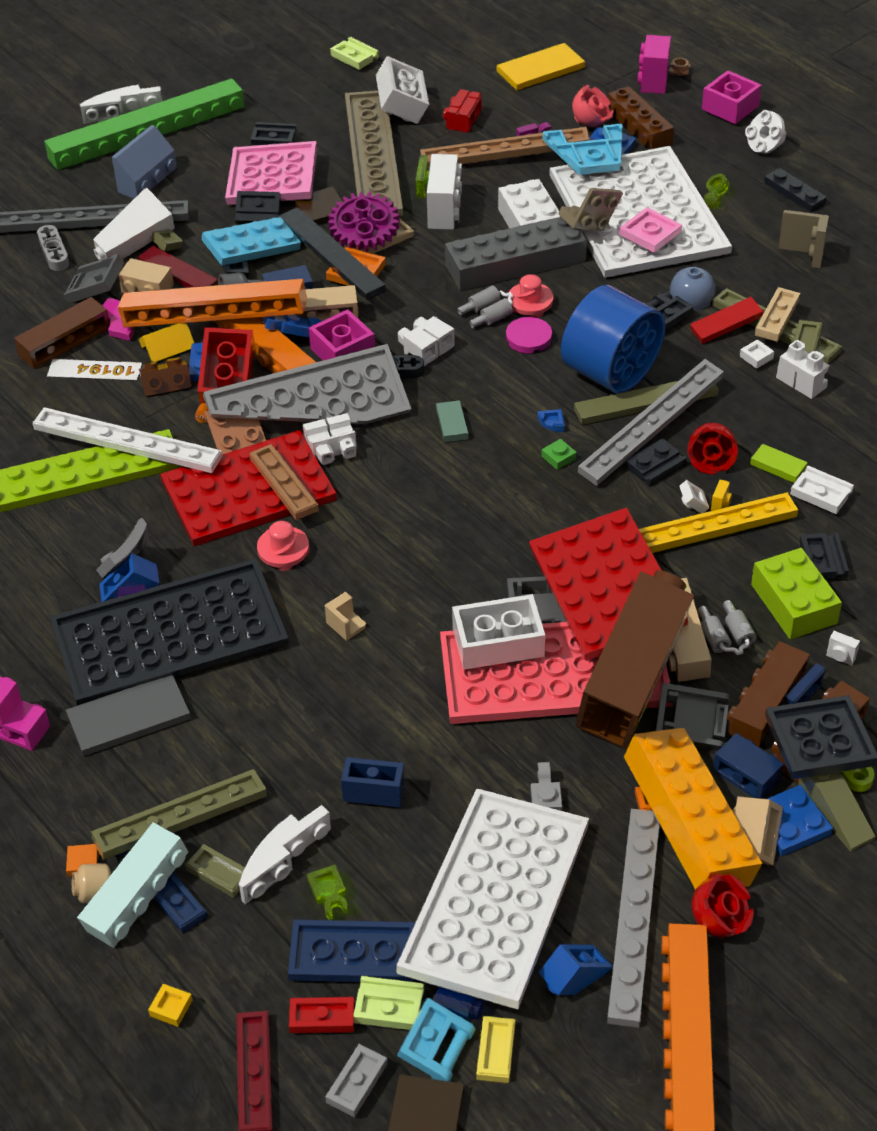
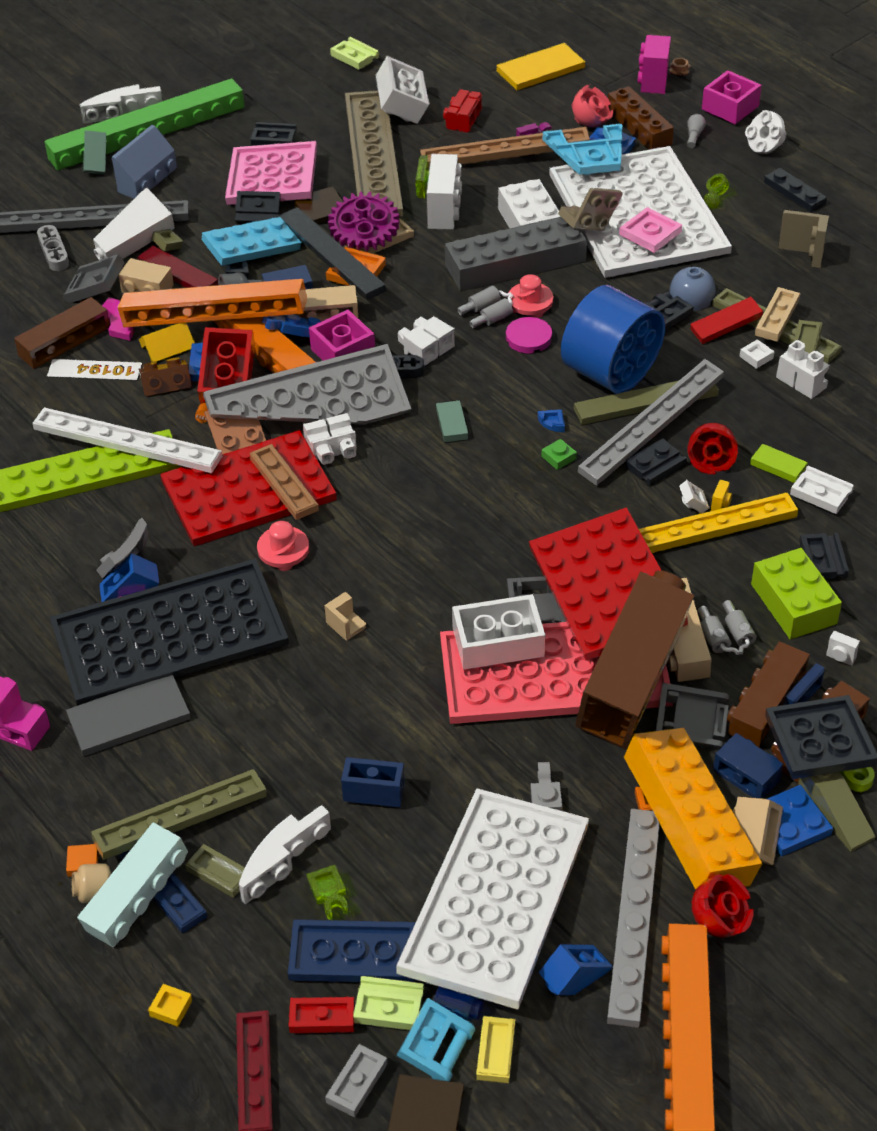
none -> sand green tile [83,130,106,175]
none -> light grey piece [687,114,706,148]

